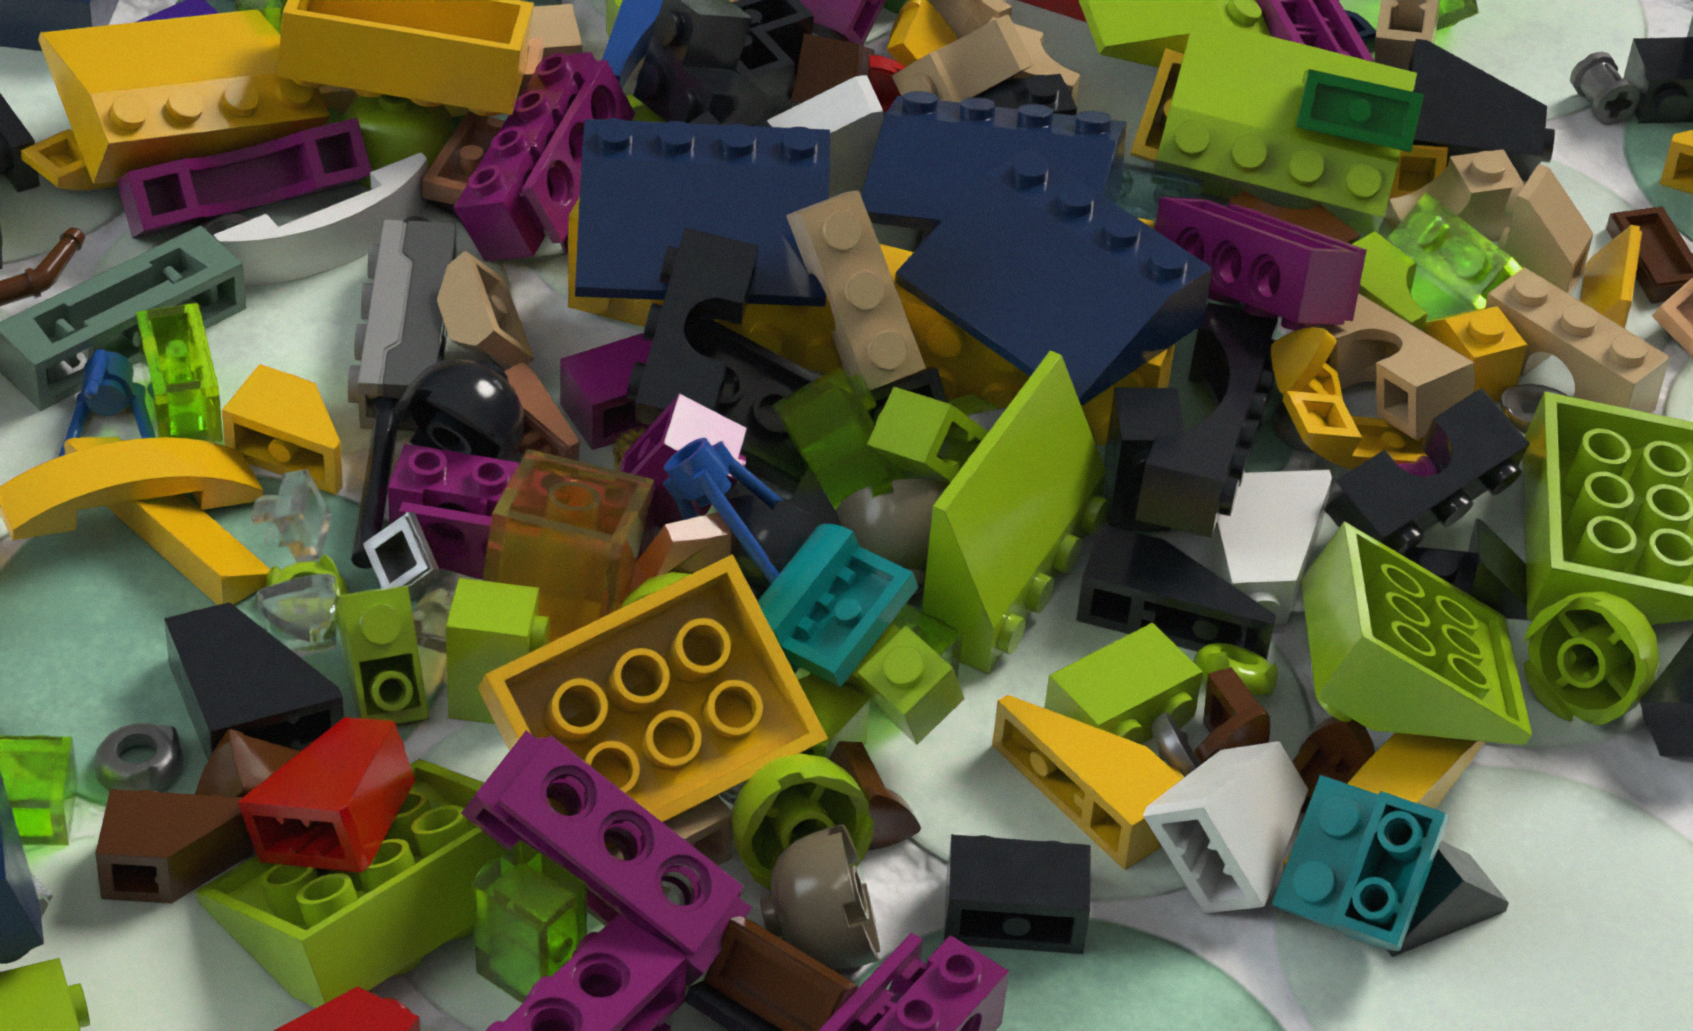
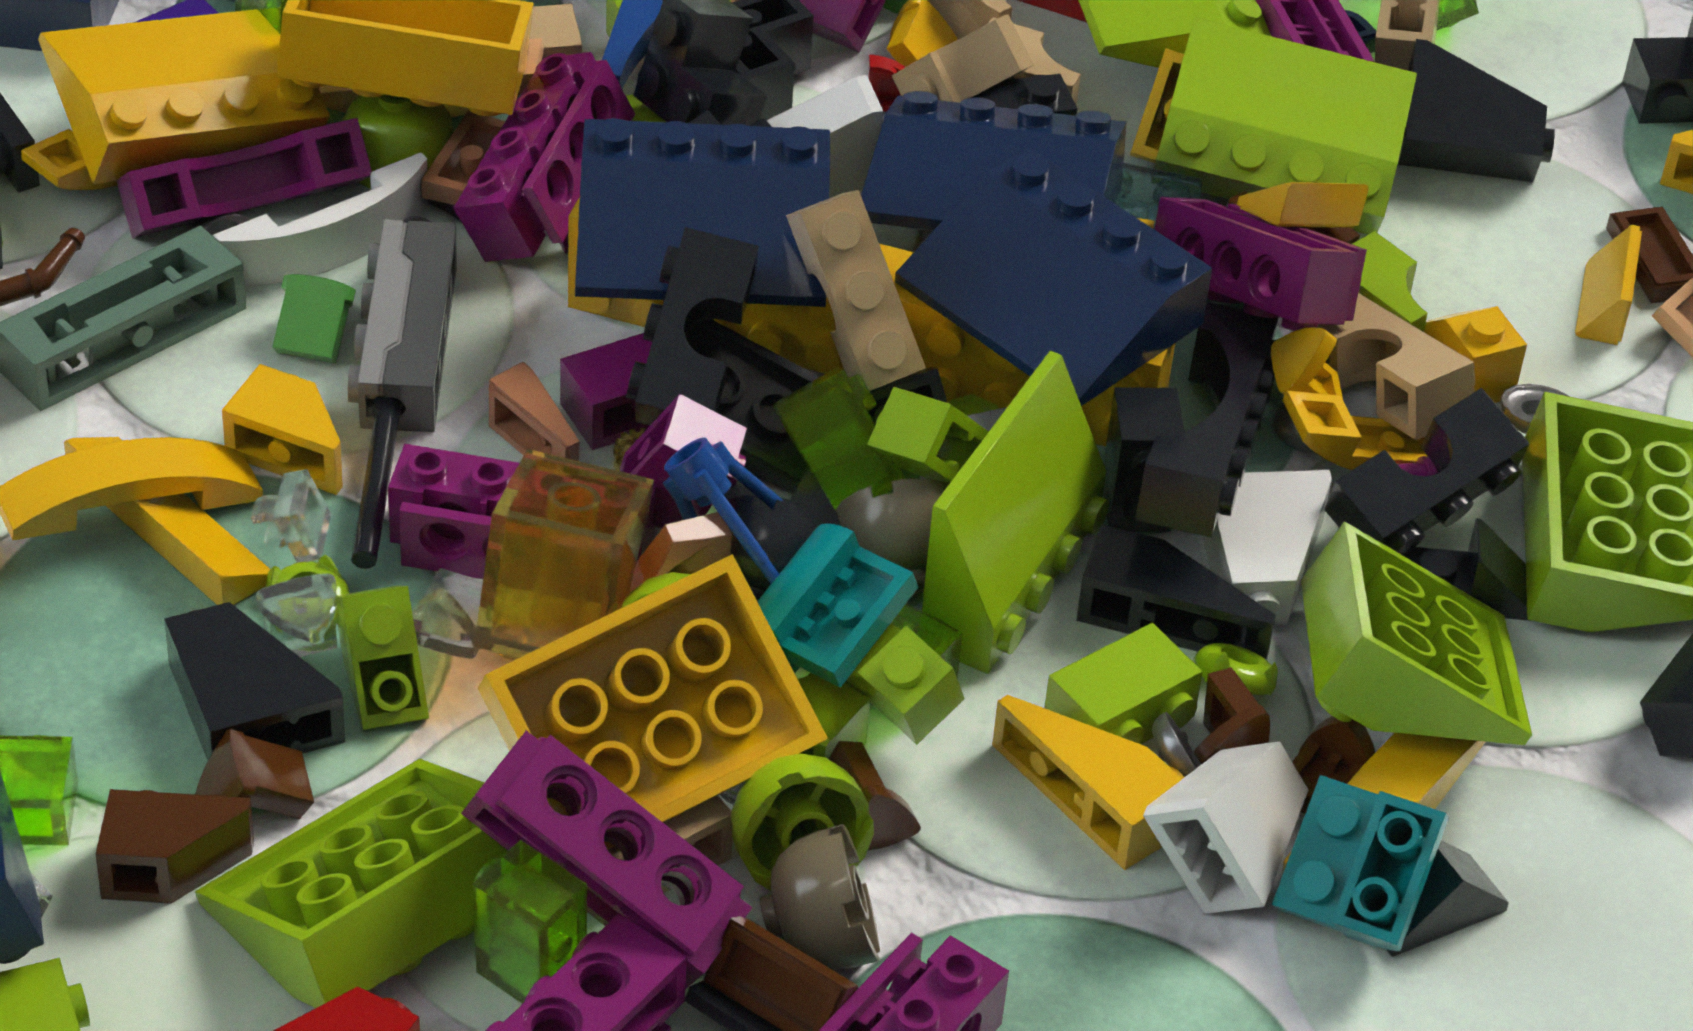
plant [59,349,156,457] -> none
flat silver piece [94,723,184,792] -> none
clear neon green brick [136,303,223,443] -> none
red slope [237,717,415,873] -> none
flat silver slope [363,512,439,601] -> none
black cylinder [394,359,524,461] -> none
tan slope [437,250,534,371] -> none
lime brick [446,578,550,724] -> none
reddish brown arch [791,33,875,104] -> none
black brick [944,834,1091,954] -> none
green panel [1294,69,1424,152] -> none
tan arch [1385,149,1524,253] -> none
clear neon green brick [1388,193,1522,310] -> none
yellow slope [1389,145,1448,199] -> none
tan arch [1485,267,1670,413] -> none
tan slope [1494,164,1593,295] -> none
lime cylinder [1523,591,1660,725] -> none
flat silver bush [1570,52,1641,125] -> none
none -> bright green tile [272,274,356,364]
none -> yellow slope [1237,182,1369,228]

